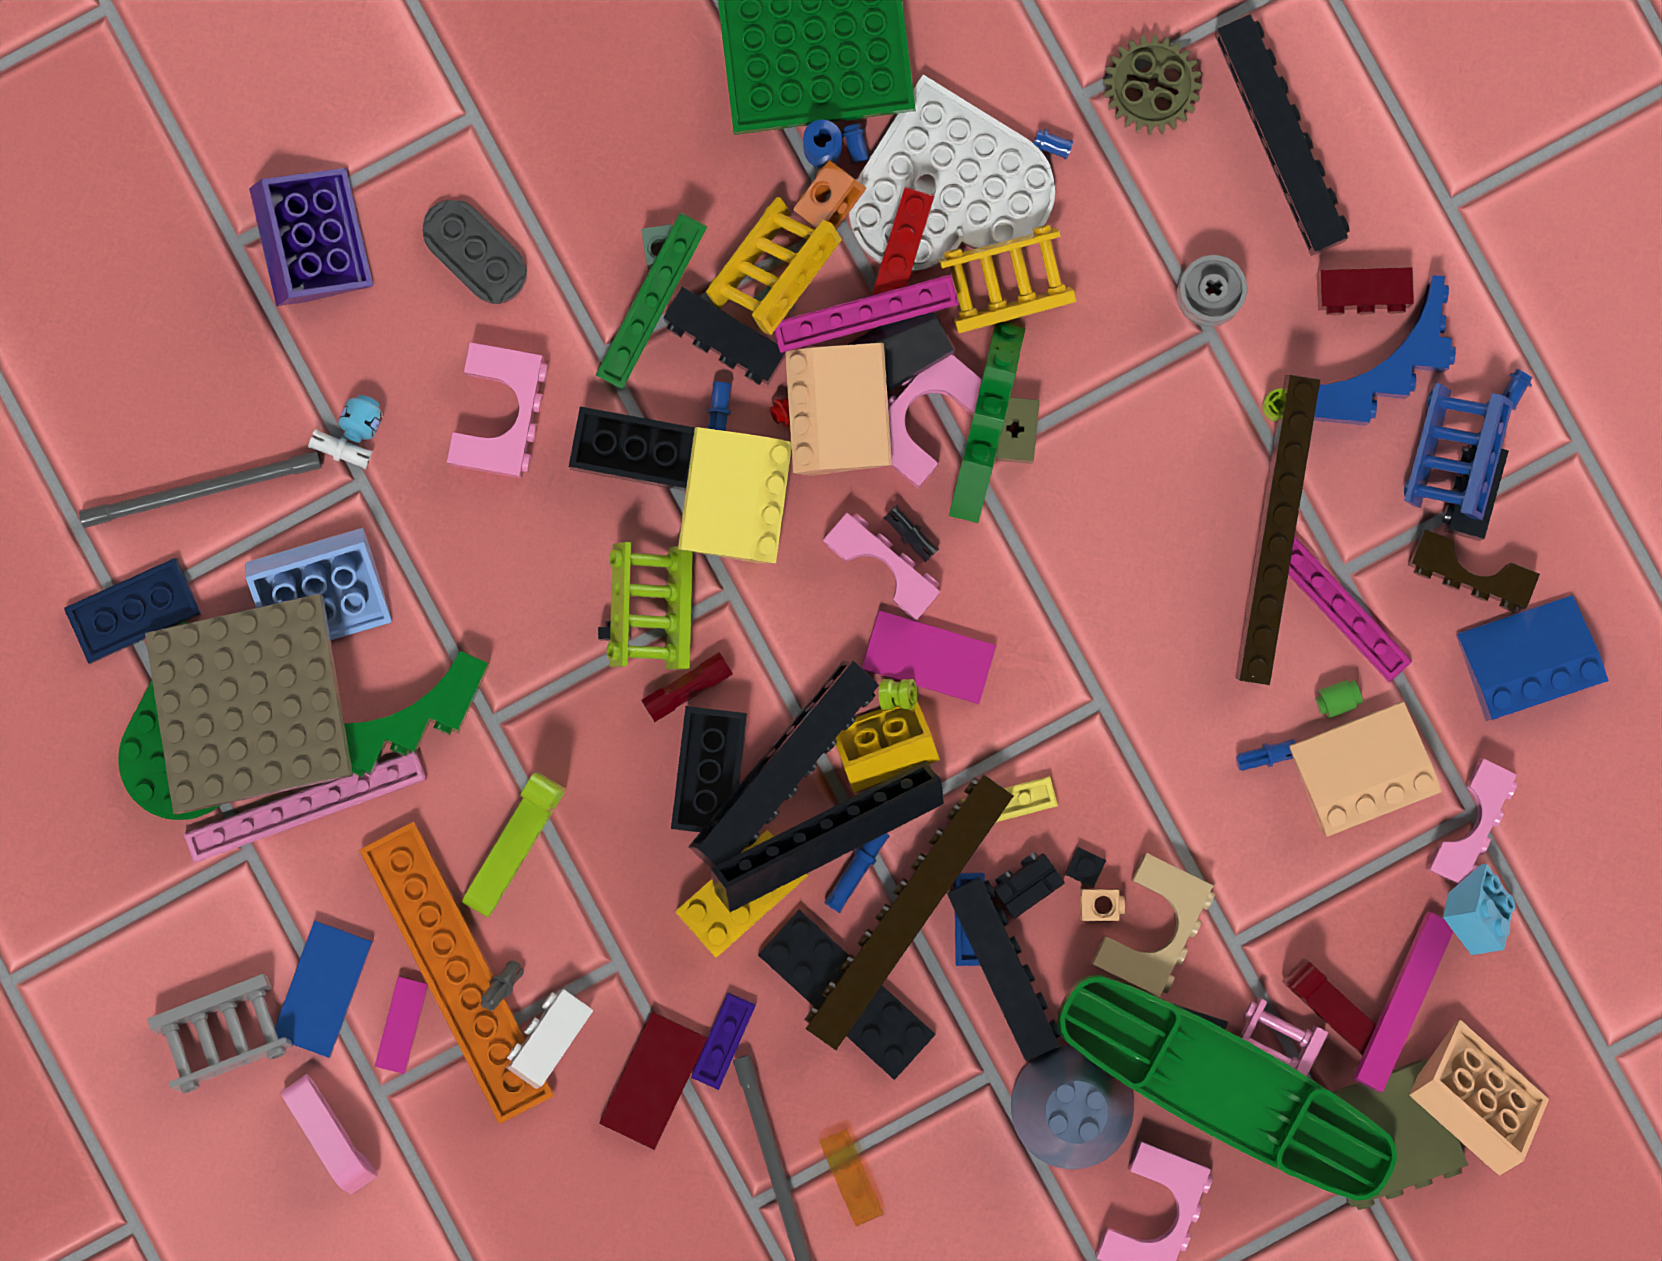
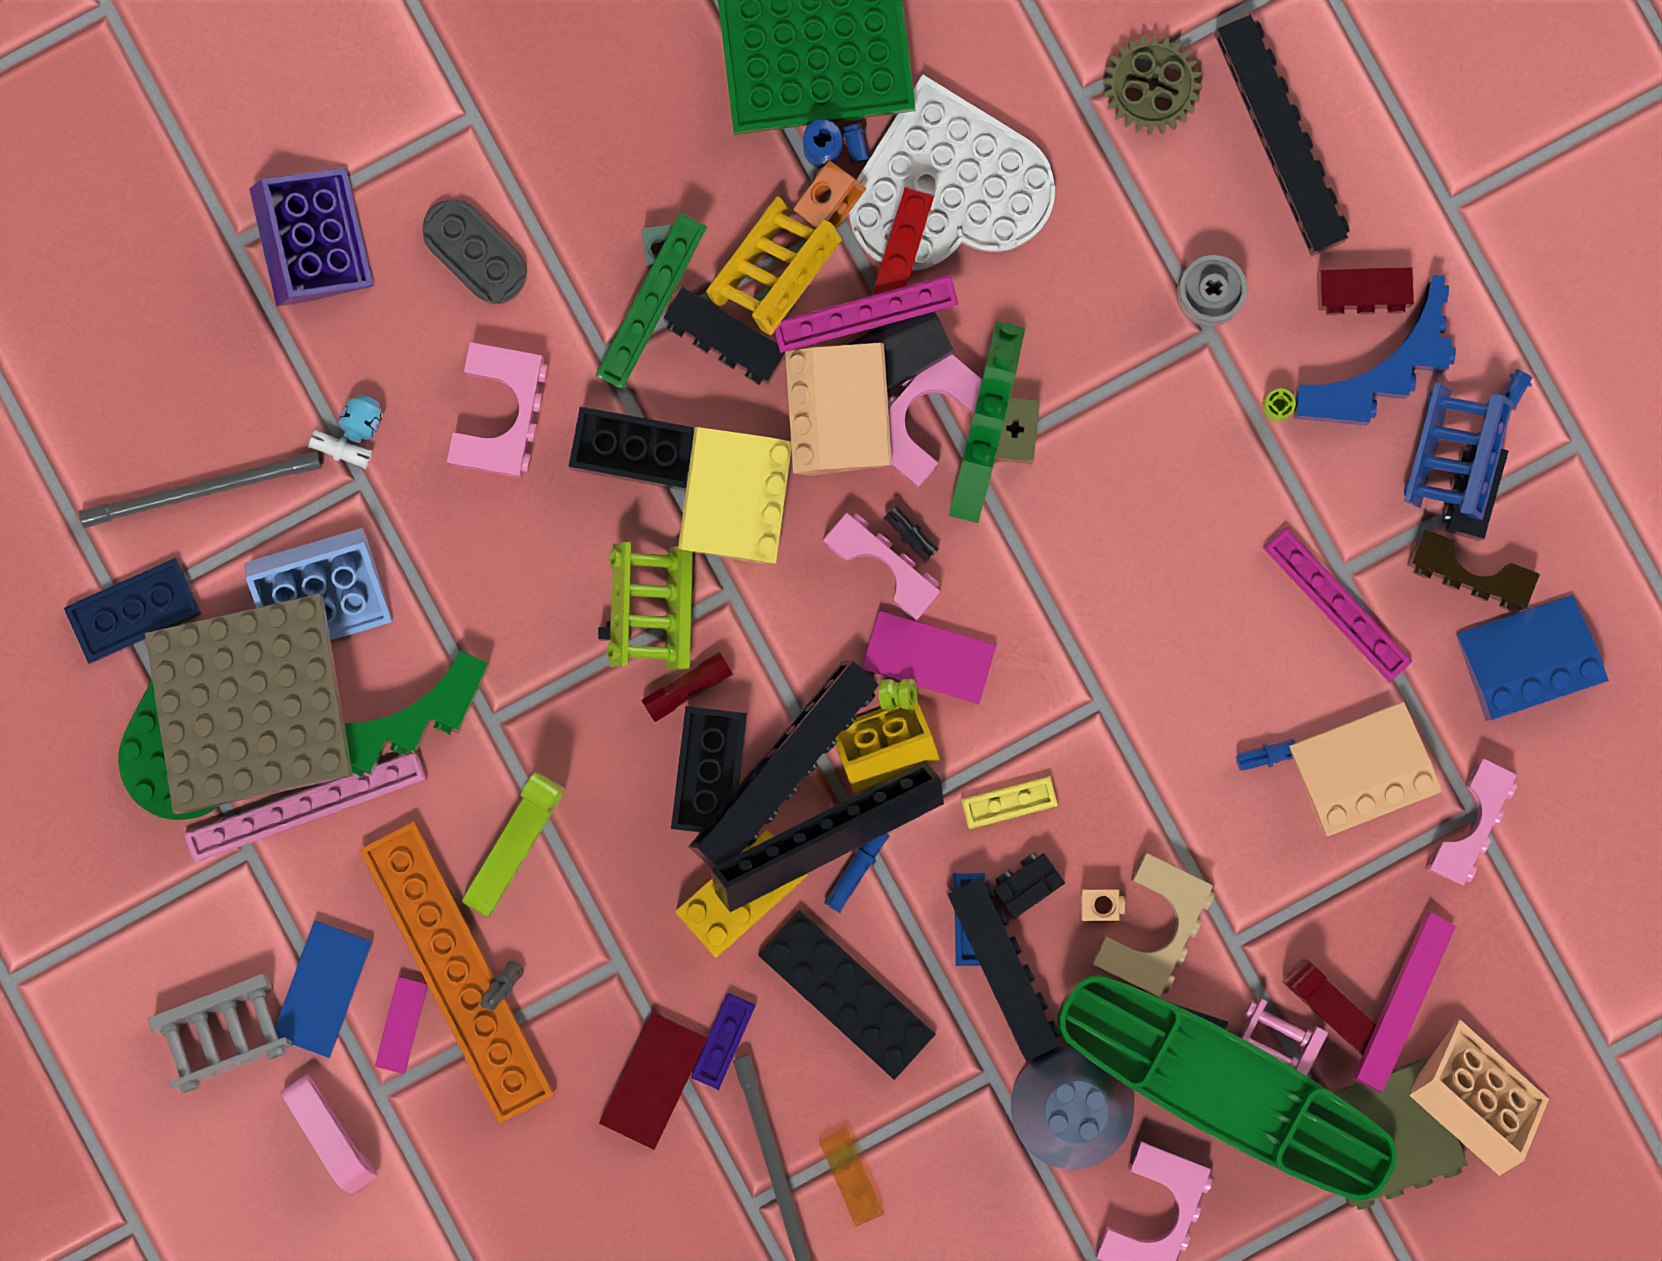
white brick [506,989,593,1089] -> none
blue axle [707,382,732,431] -> none
red plate [770,397,790,426] -> none
dark brown brick [804,775,1014,1050] -> none
yellow fence [938,225,1077,334] -> none
blue pin [1033,128,1073,159] -> none
black plate [1065,847,1107,888] -> none
dark brown brick [1235,375,1320,685] -> none
bright green brick [1315,680,1363,718] -> none
medium azure slope [1443,863,1515,955] -> none

